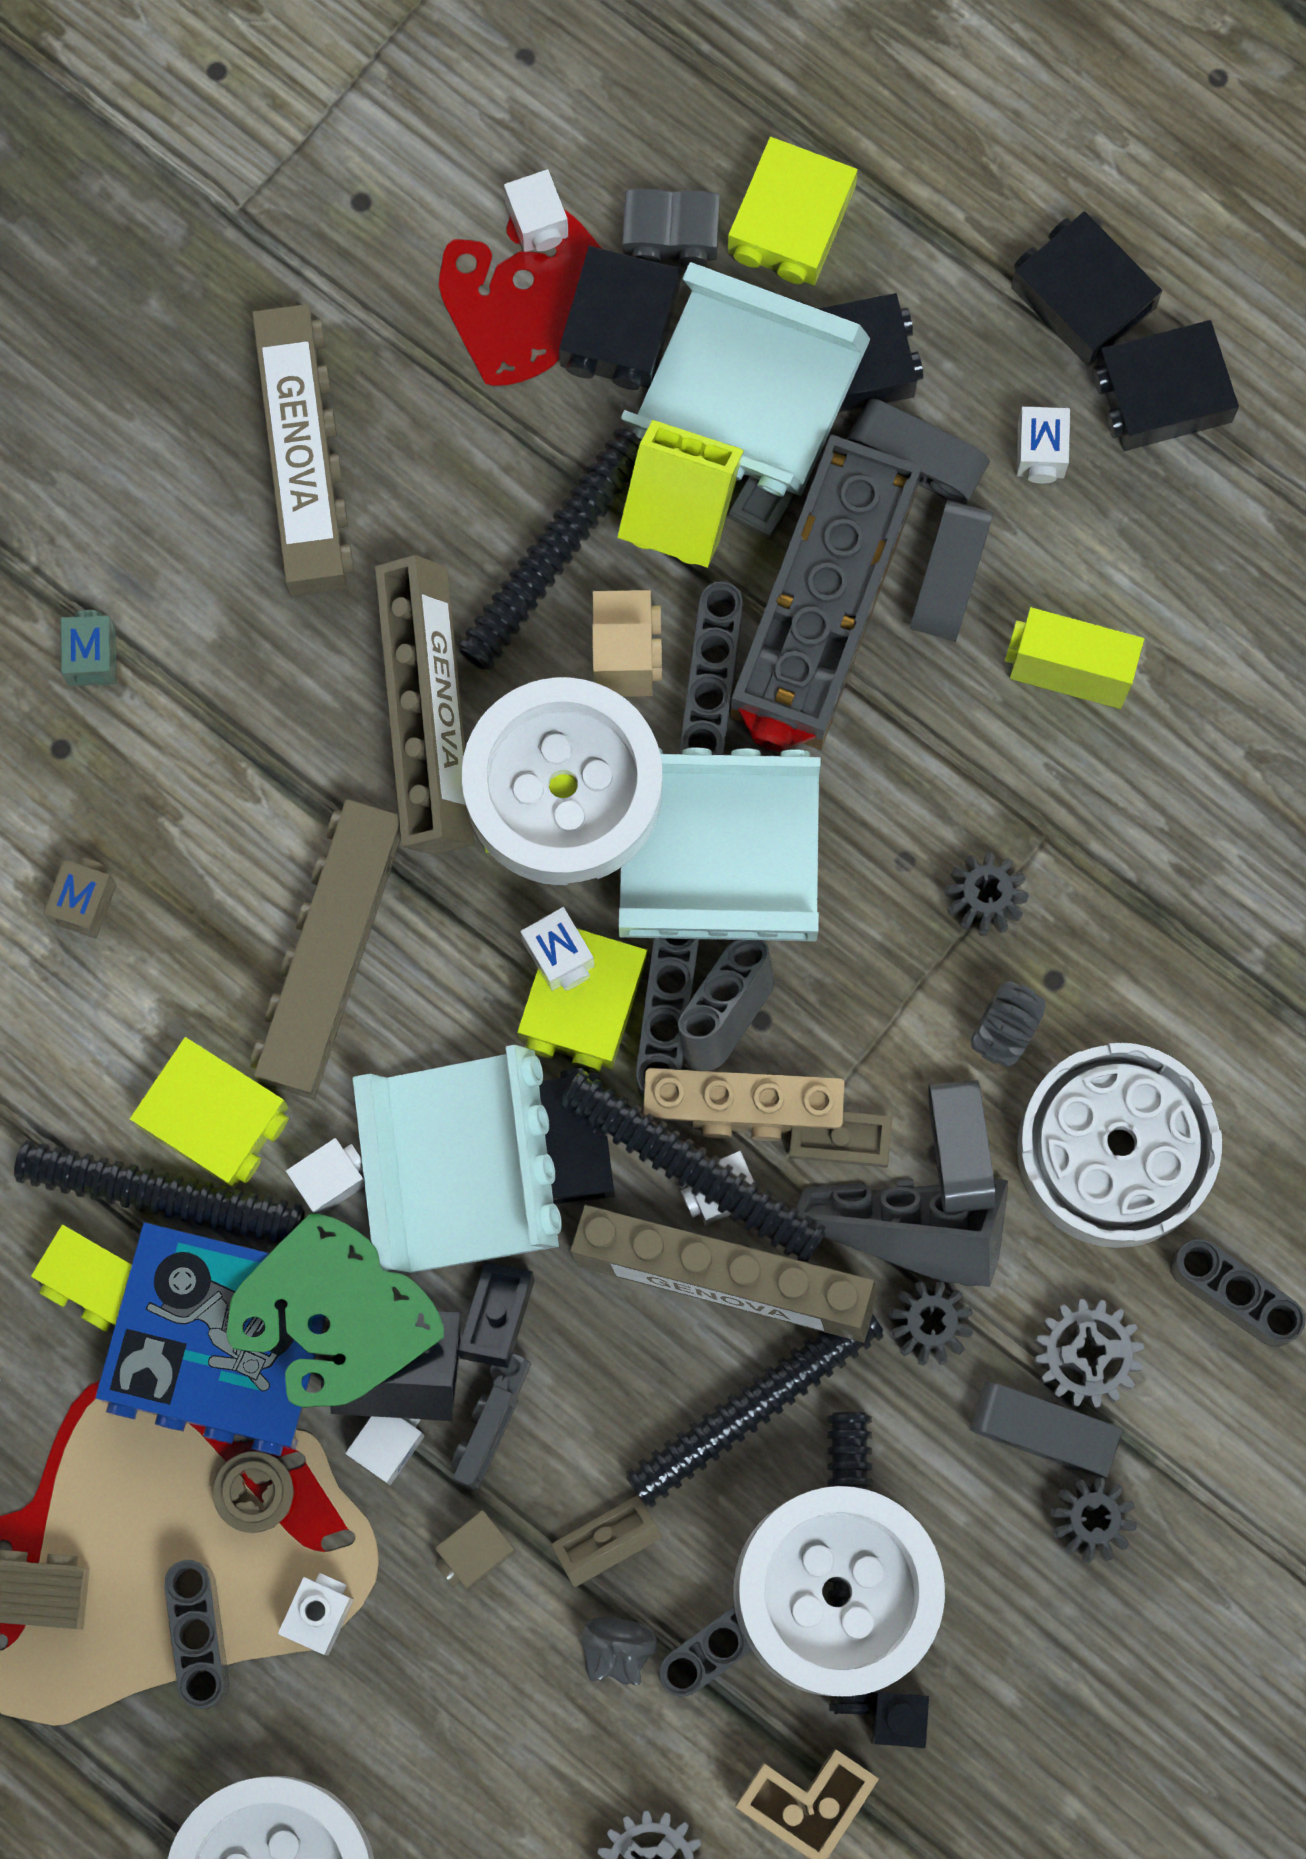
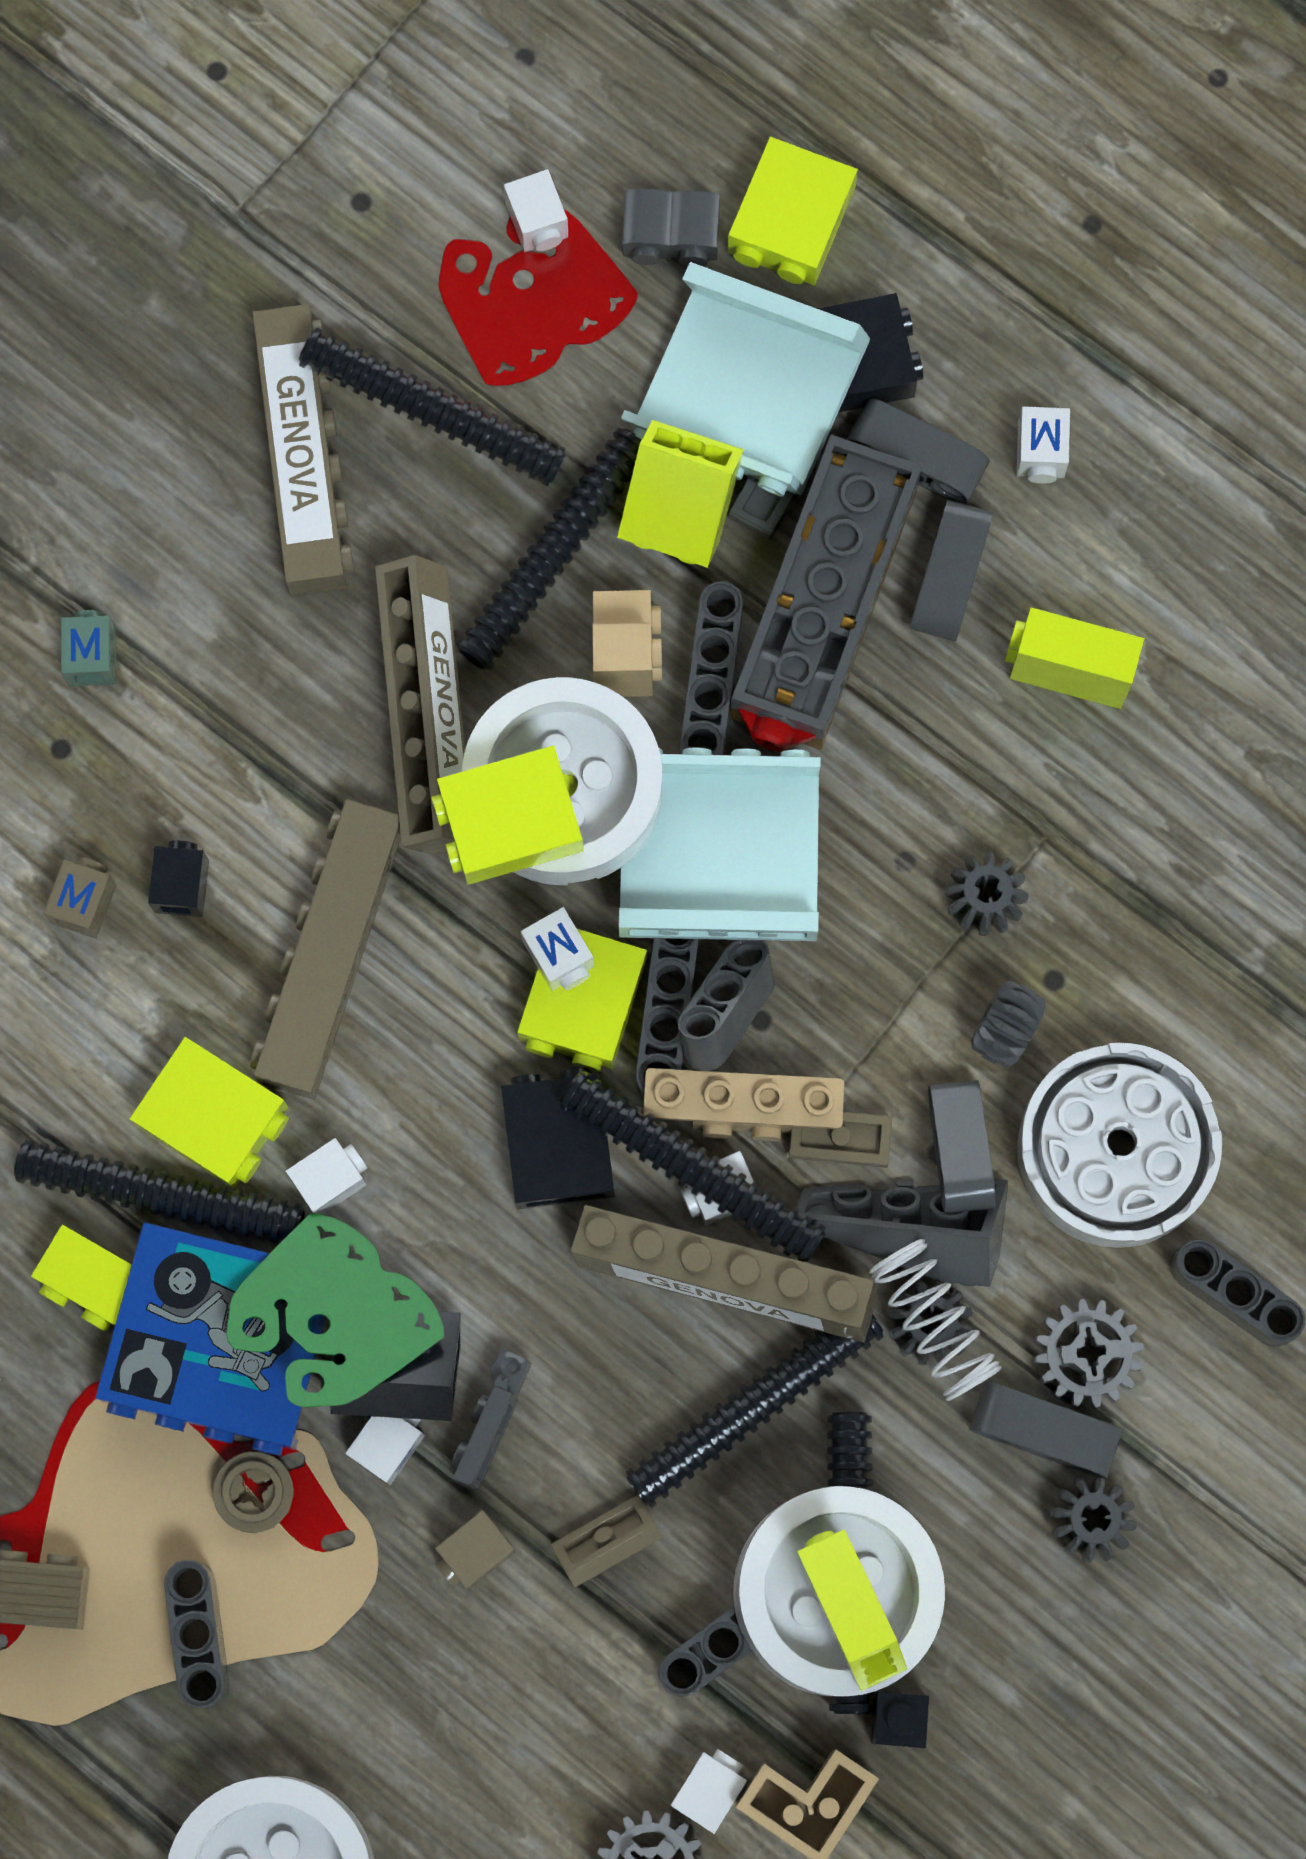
white brick [278,1573,354,1656] -> none
light aqua panel [353,1045,561,1275] -> none
black plate [458,1262,535,1368] -> none
black brick [559,246,680,390] -> none
dark grey piece [579,1617,657,1686] -> none
black brick [1011,211,1163,367] -> none
black brick [1092,320,1239,451] -> none
none -> black brick [148,840,209,917]
none -> black piece [298,328,566,486]
none -> neon yellow brick [431,745,584,885]
none -> white brick [671,1749,747,1834]
none -> neon yellow brick [797,1529,908,1691]
none -> white piece [869,1239,1002,1401]

